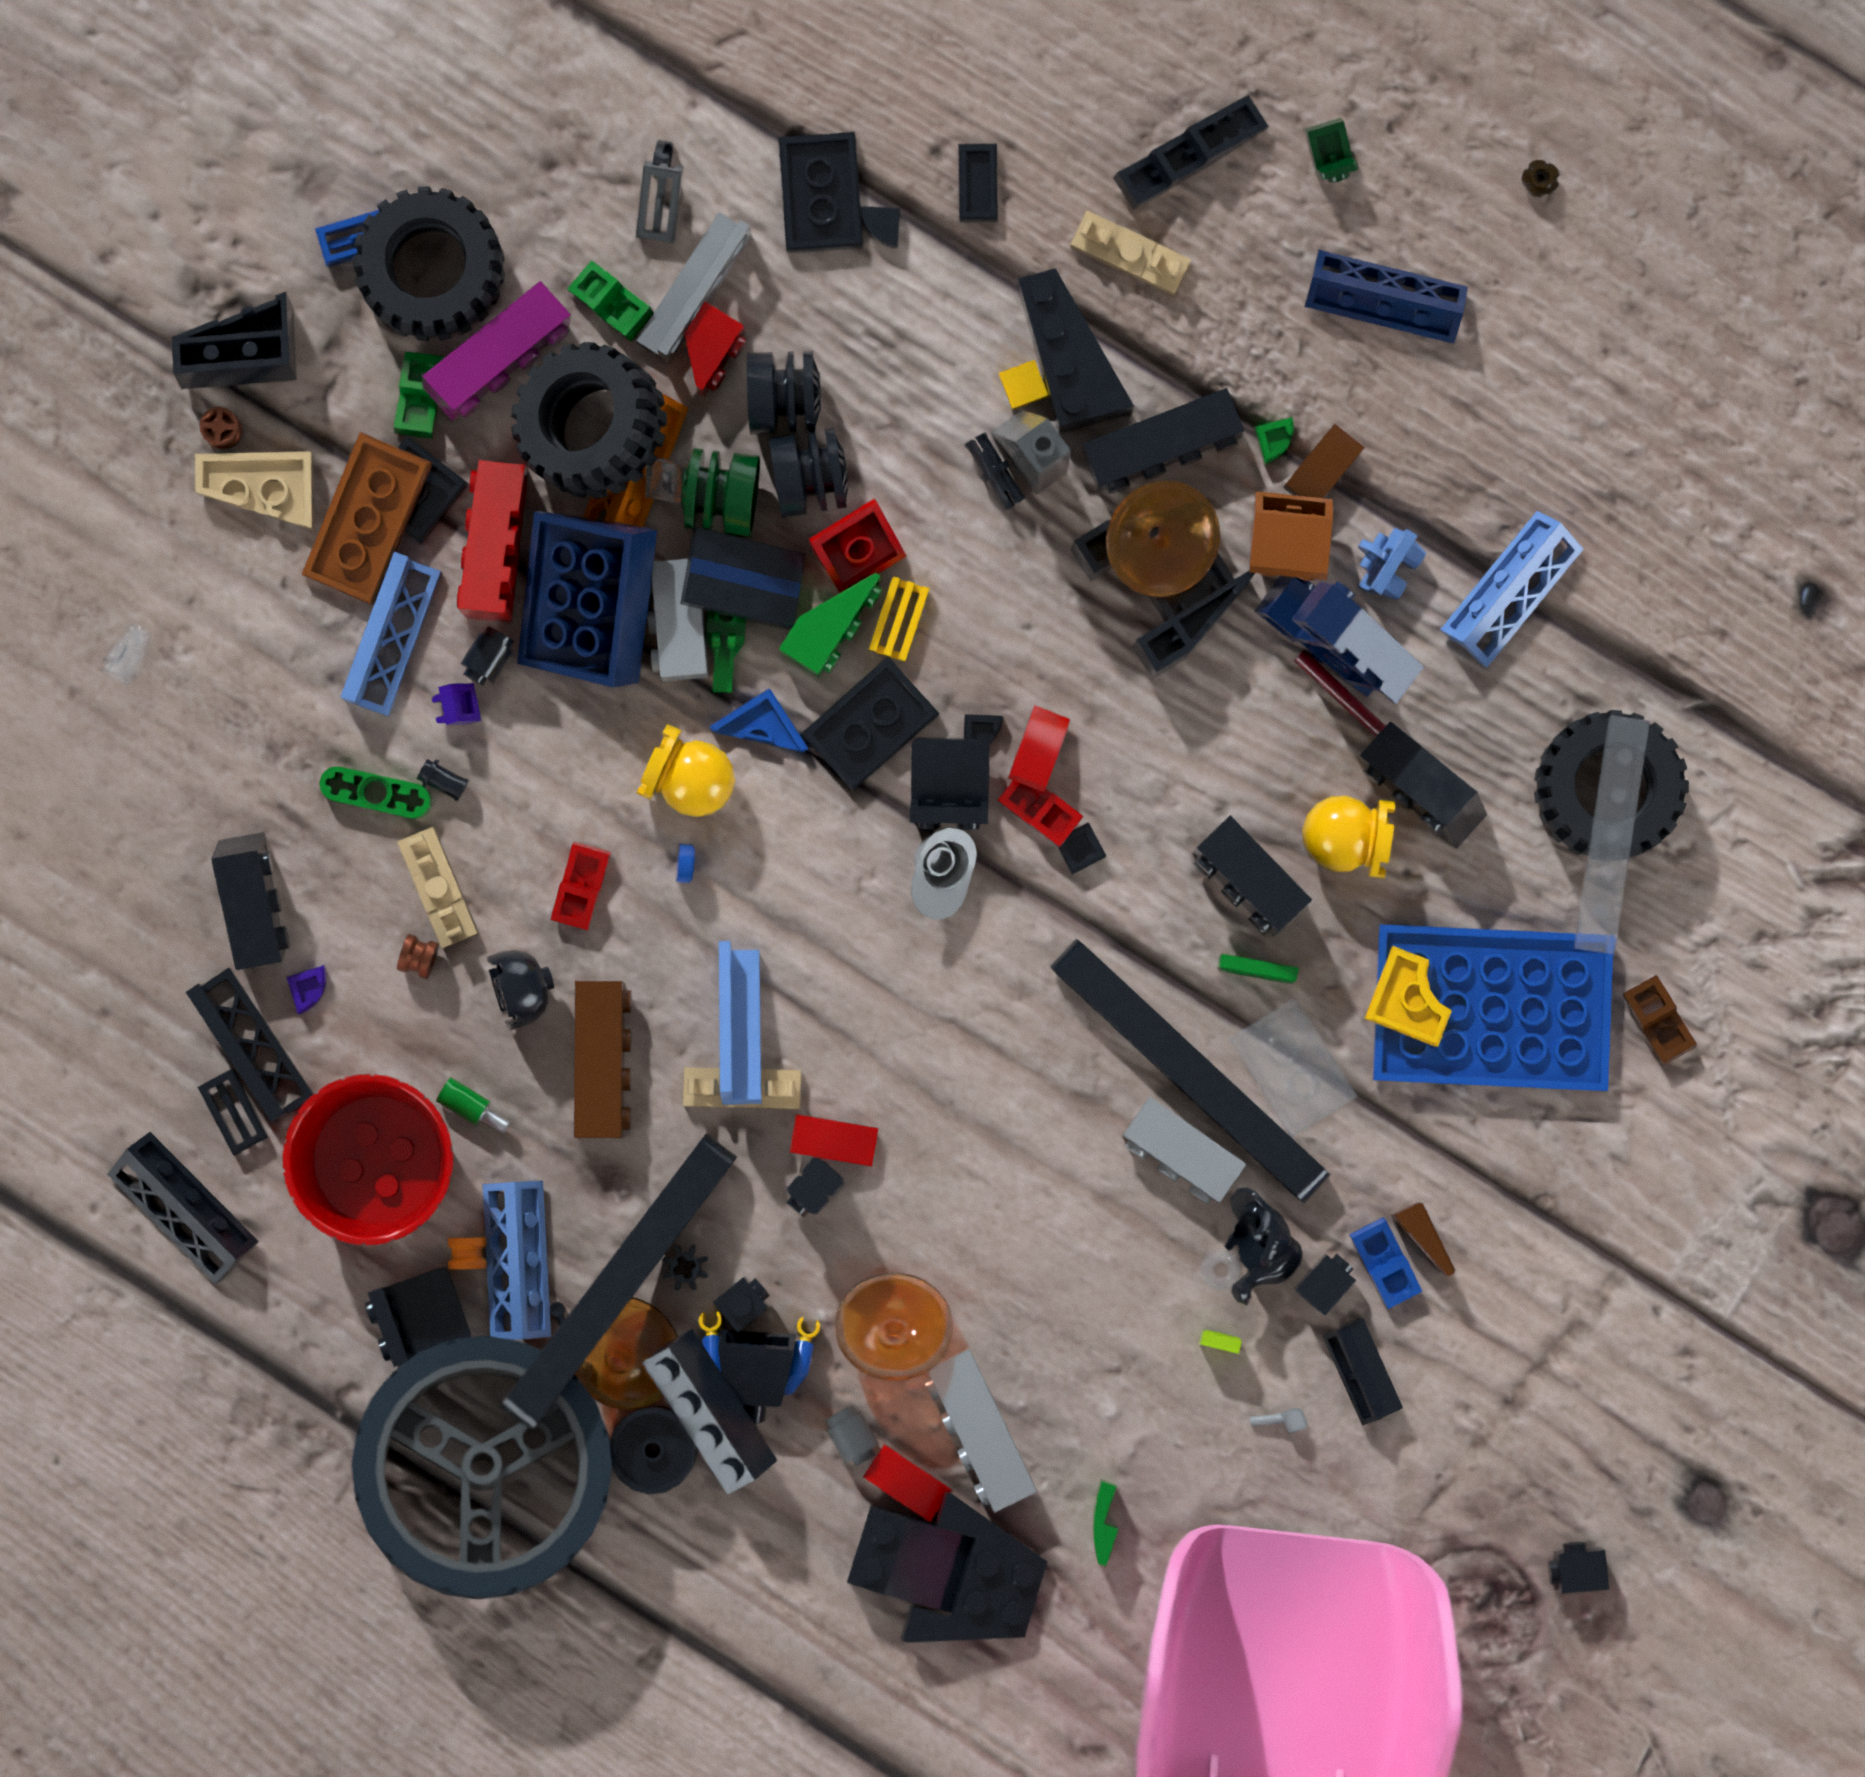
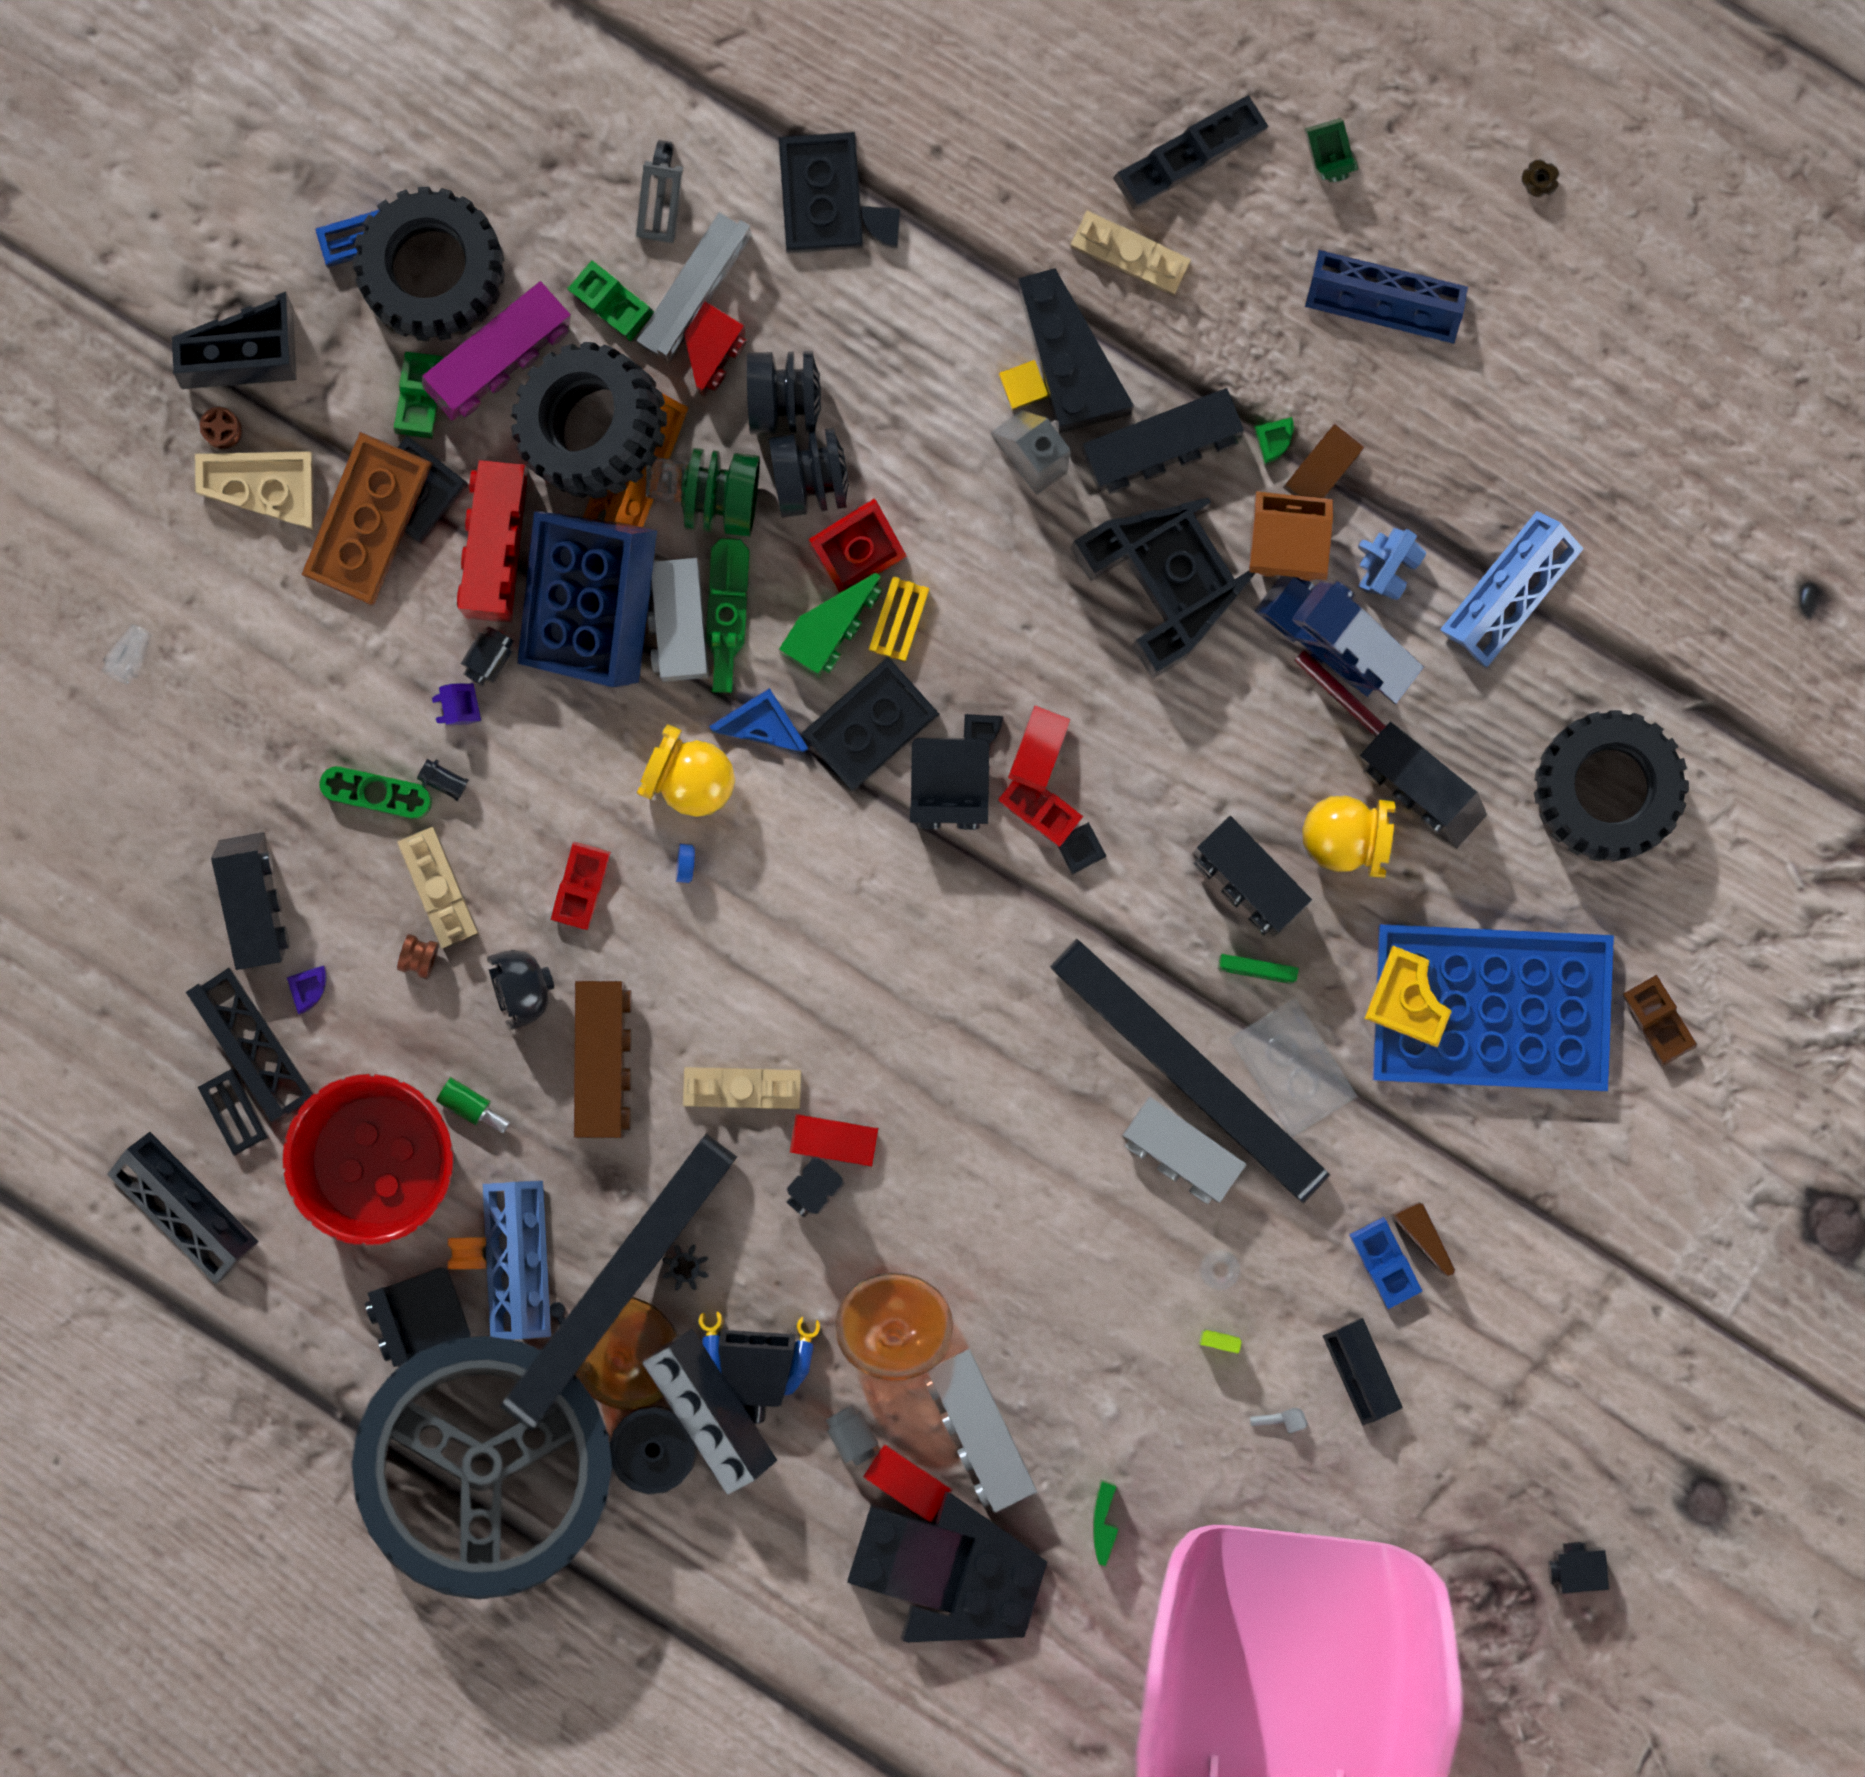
medium blue fence [340,552,442,717] -> none
black tile [680,527,806,630] -> none
black brick [713,1276,770,1332] -> none
medium blue fence [719,941,762,1105] -> none
light grey piece [911,828,977,920] -> none
black tile [958,143,998,223] -> none
black pin [965,432,1026,511] -> none
clear orange dish [1106,480,1220,597] -> none
black piece [1224,1187,1303,1306] -> none
black brick [1293,1254,1356,1316] -> none
clear tile [1573,715,1650,955] -> none

